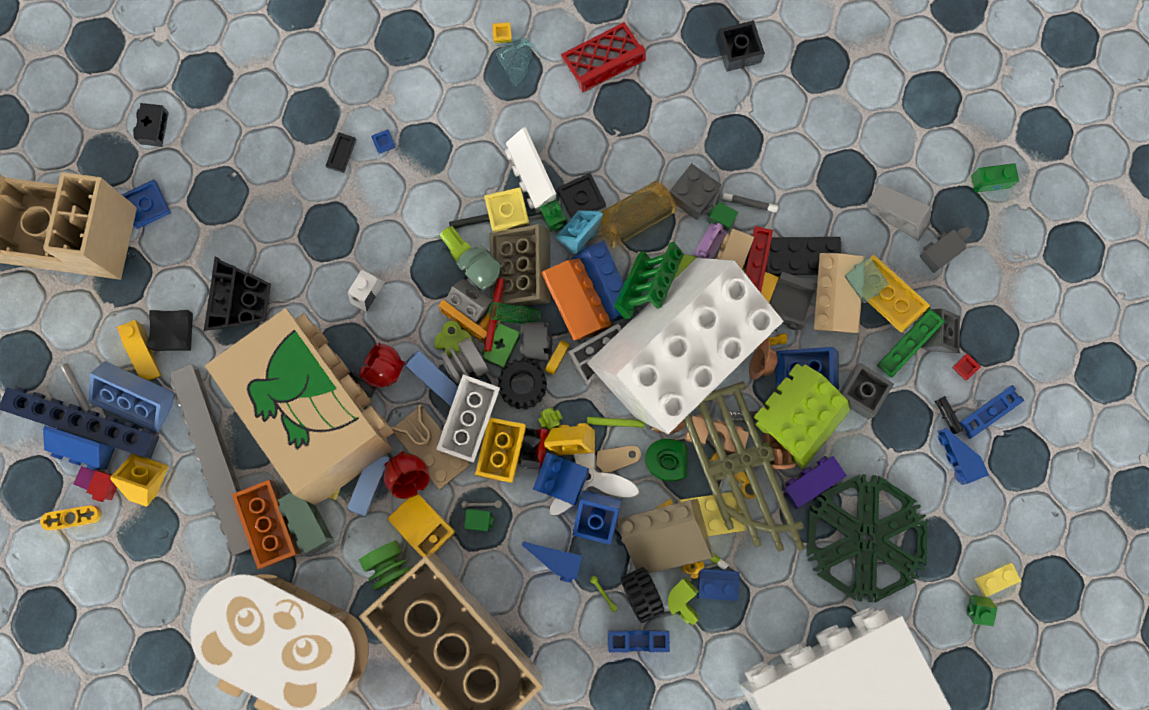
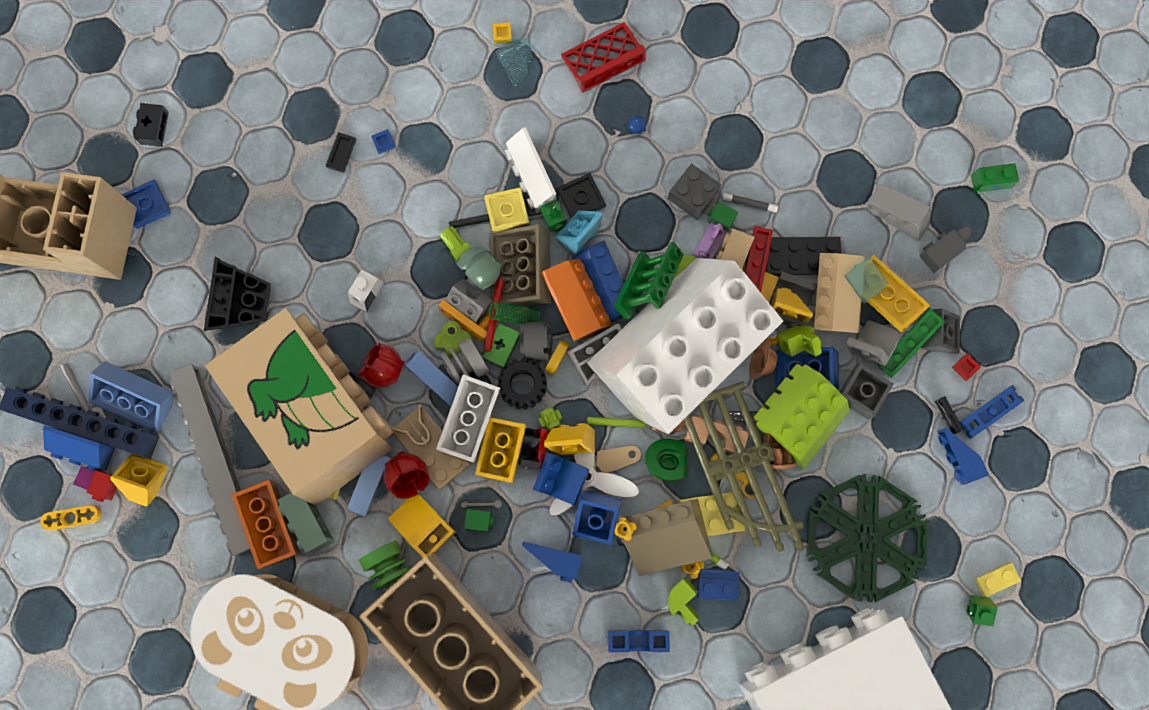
yellow slope [117,320,162,381] -> none
black brick [147,310,193,351] -> none
lime hinge [590,576,617,612] -> none
clear yellow slope [599,181,677,248] -> none
black tyre [621,567,664,624] -> none
black brick [716,20,765,72] -> none
dark purple brick [782,456,847,509] -> none
none -> yellow plate [614,517,637,541]
none -> blue plate [628,116,646,134]
none -> yellow slope [771,288,813,323]
none -> lime brick [777,326,822,357]
none -> light grey bracket [846,320,903,366]

